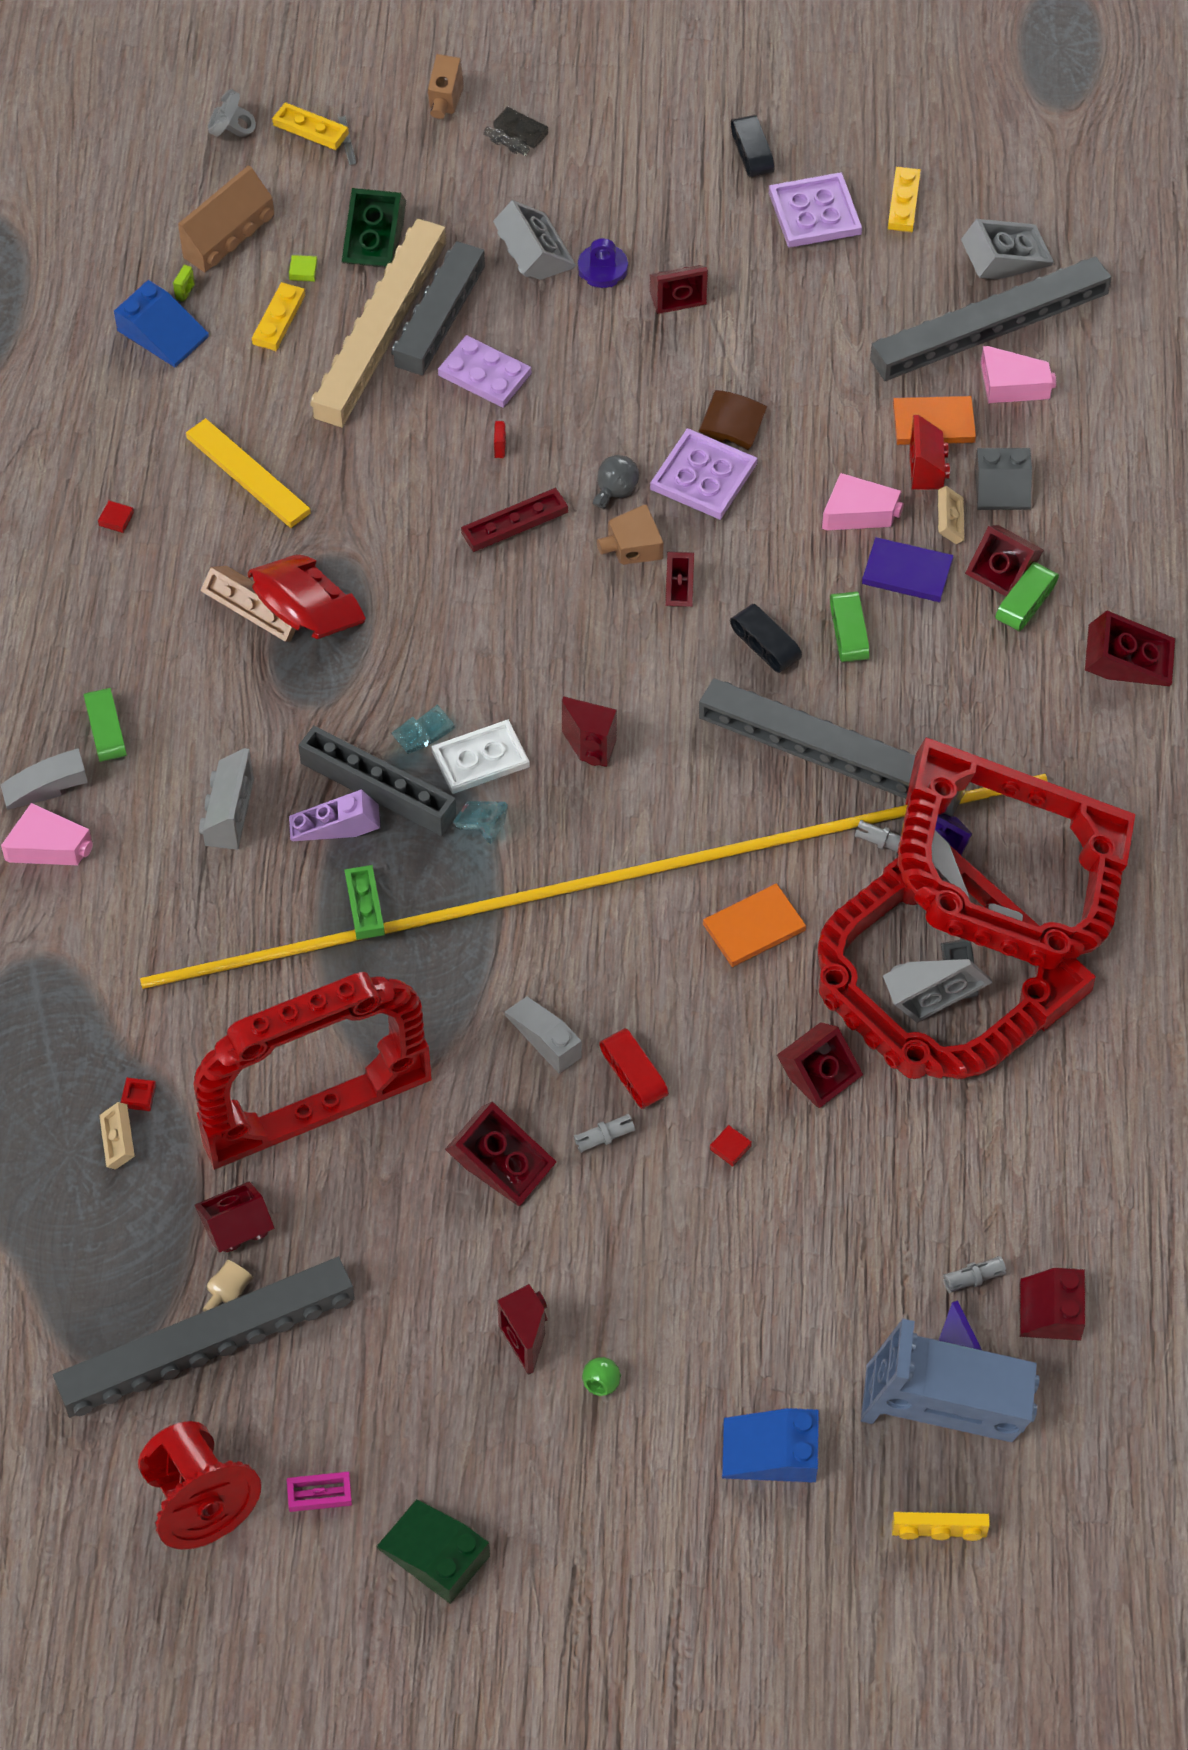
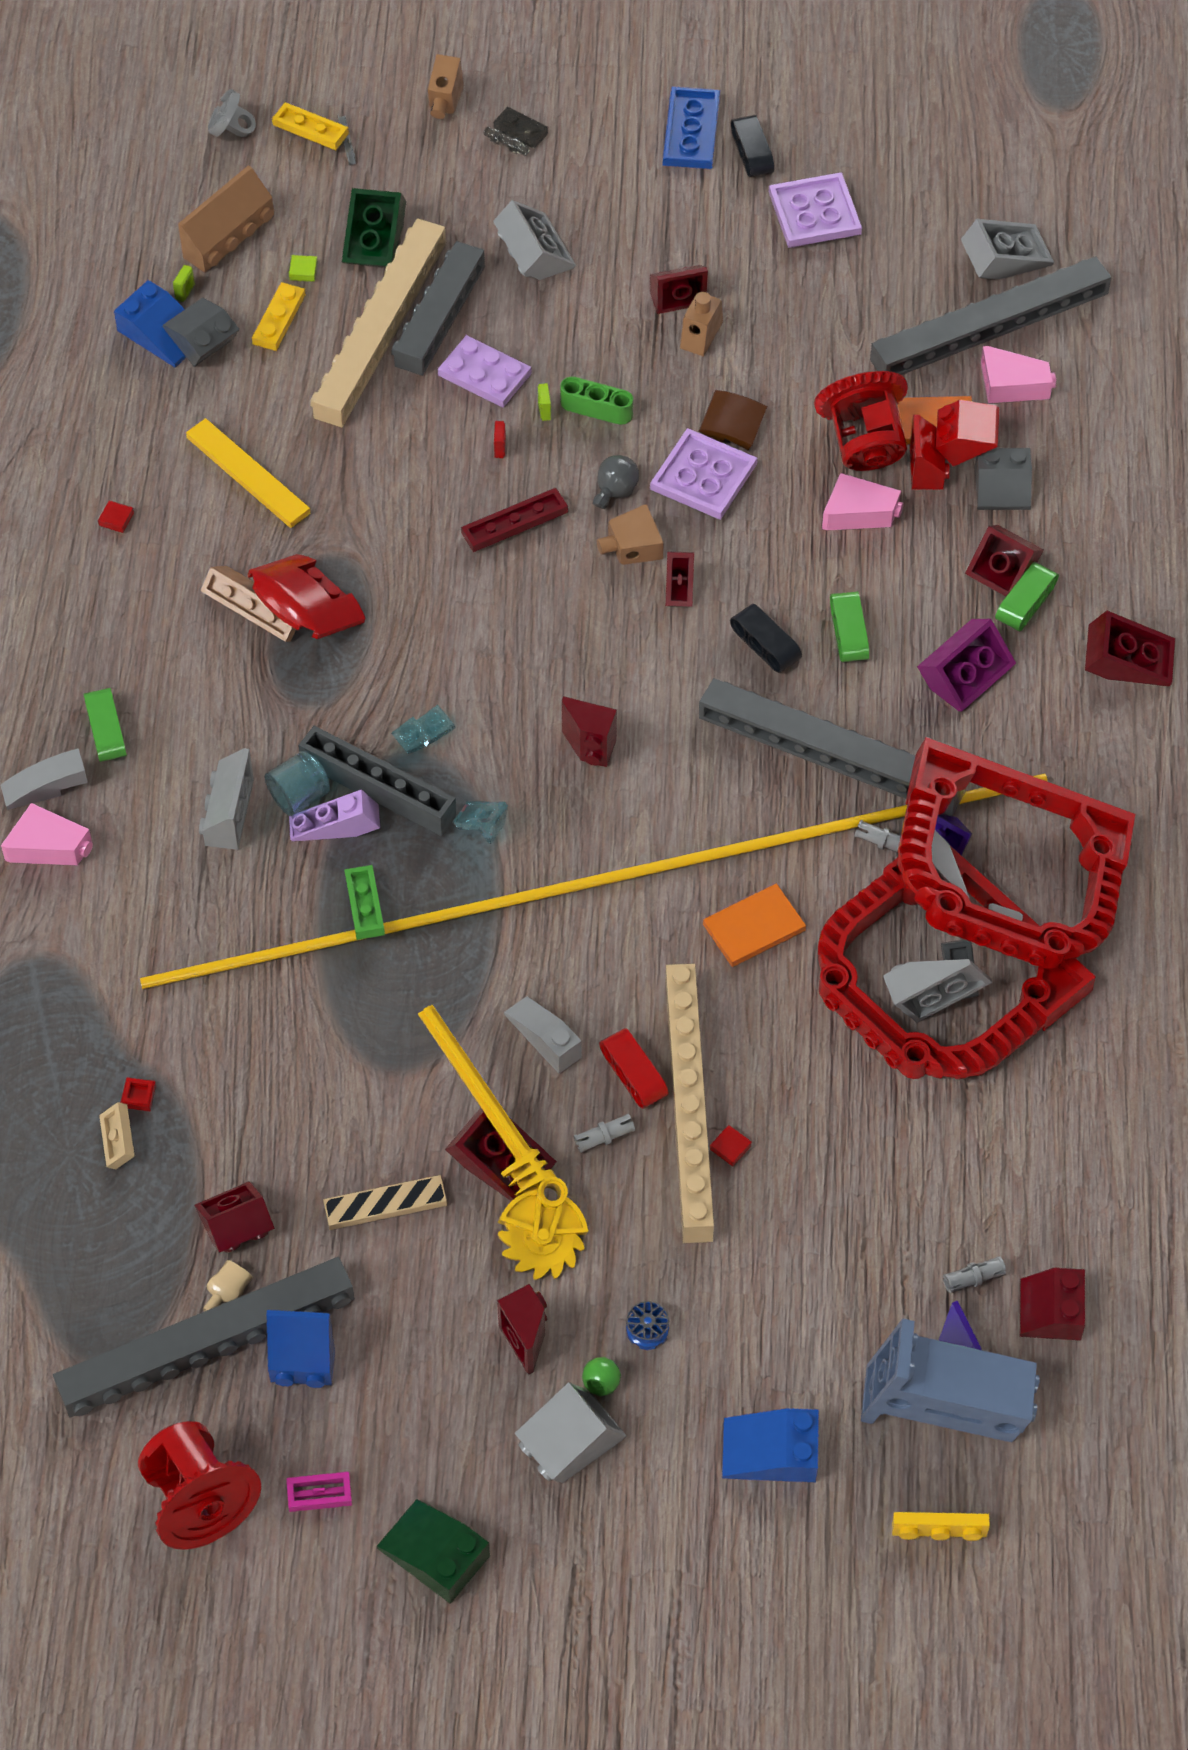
red arch [193,972,432,1170] -> none
white tile [431,719,530,794] -> none
dark purple tile [577,238,628,288] -> none
dark red slope [777,1022,863,1108] -> none
dark purple tile [862,537,954,602] -> none
yellow plate [888,167,921,232] -> none
tan plate [938,486,964,544] -> none
none -> dark grey slope [162,297,240,367]
none -> clear light blue piece [264,751,330,816]
none -> blue slope [267,1310,335,1388]
none -> tan tile [323,1175,447,1230]
none -> yellow piece [418,1005,588,1280]
none -> light grey slope [515,1382,627,1483]
none -> lime tile [537,383,551,421]
none -> bright green beam [560,377,633,425]
none -> blue wheel [626,1301,669,1350]
none -> blue tile [663,87,720,169]
none -> tan brick [665,964,714,1243]
none -> medium nougat torso [680,292,723,357]
none -> red piece [814,371,908,471]
none -> magenta slope [917,619,1016,711]
none -> red slope [936,400,999,467]

